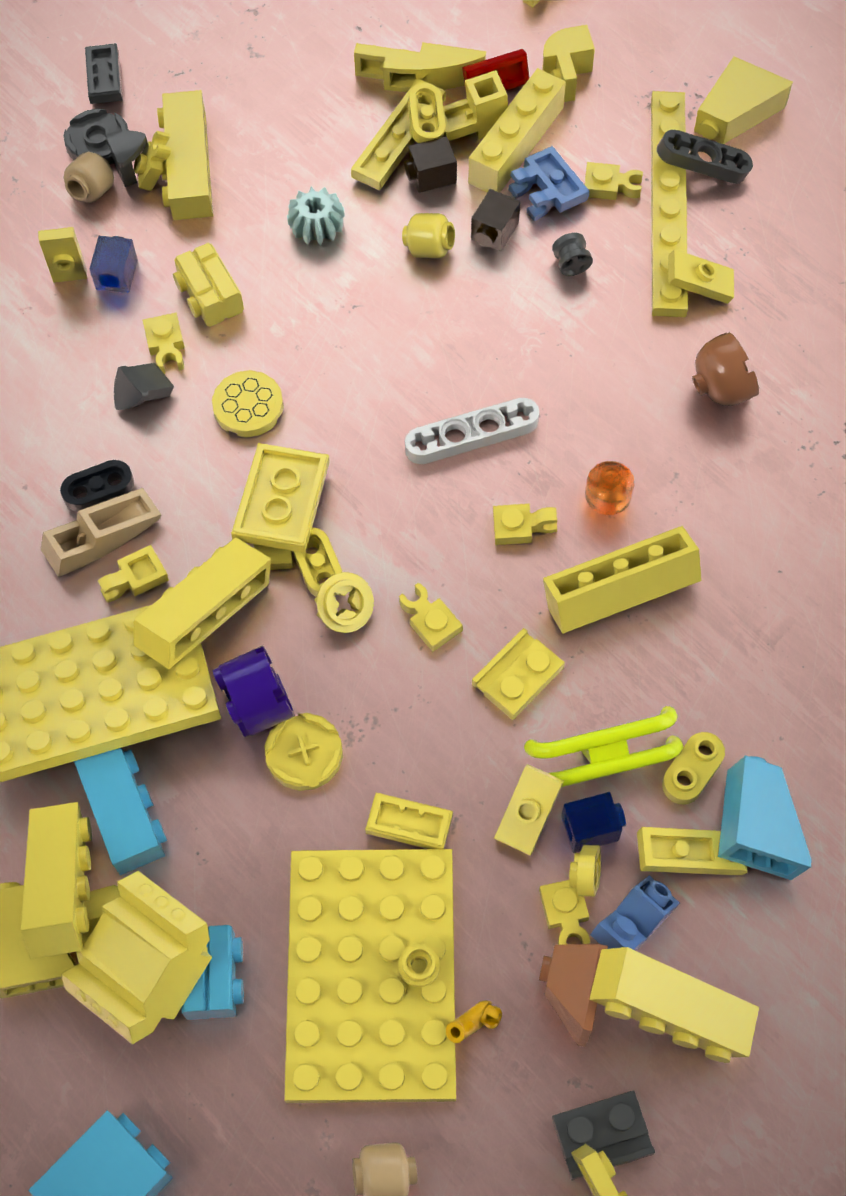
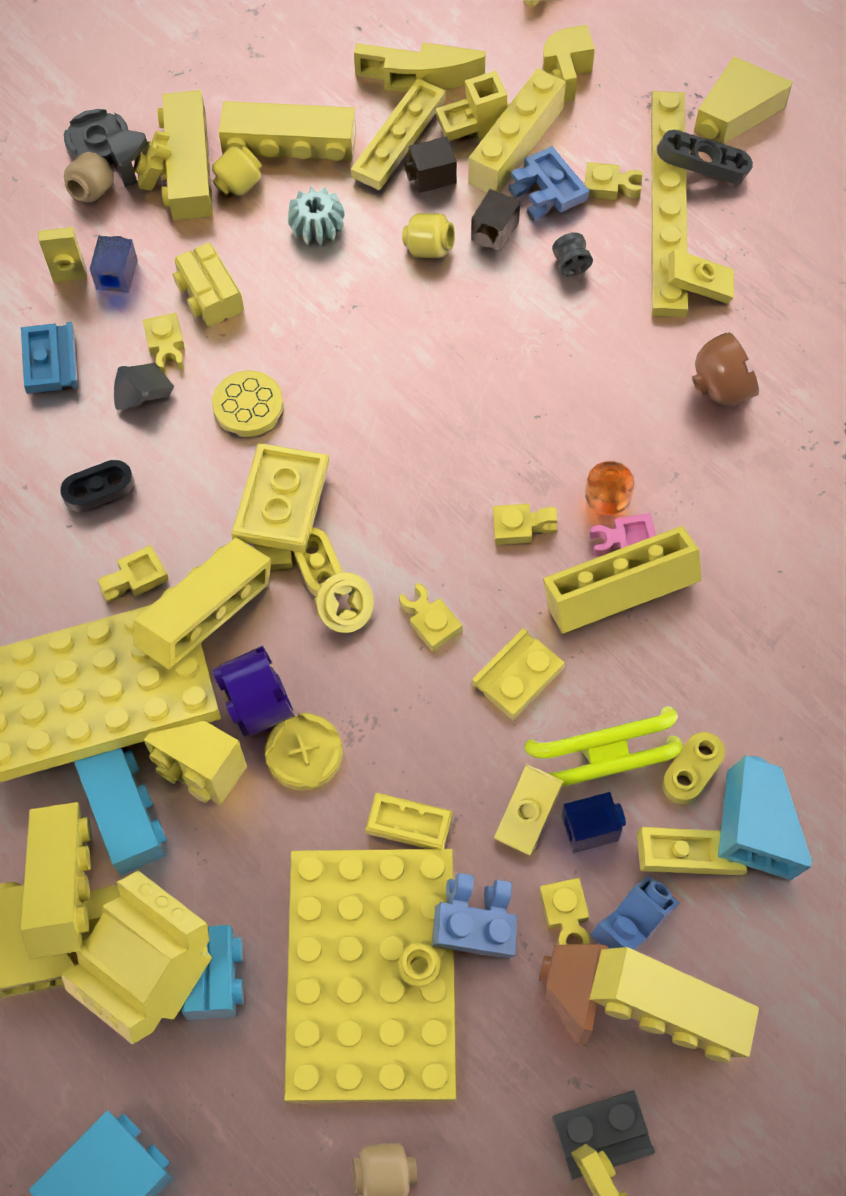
tan slope [41,488,161,577] -> none
dark grey plate [85,43,123,104] -> none
white beam [405,398,539,464] -> none
light yellow plate [408,83,446,143] -> none
yellow arm [446,1000,502,1043] -> none
red plate [462,49,530,90] -> none
light yellow plate [569,845,601,897] -> none
none -> dark azure plate [21,321,78,394]
none -> light yellow slope [144,721,247,806]
none -> light yellow head [212,146,262,197]
none -> light yellow brick [218,101,356,161]
none -> medium blue plate [432,873,517,959]
none -> bright pink plate [589,513,656,557]

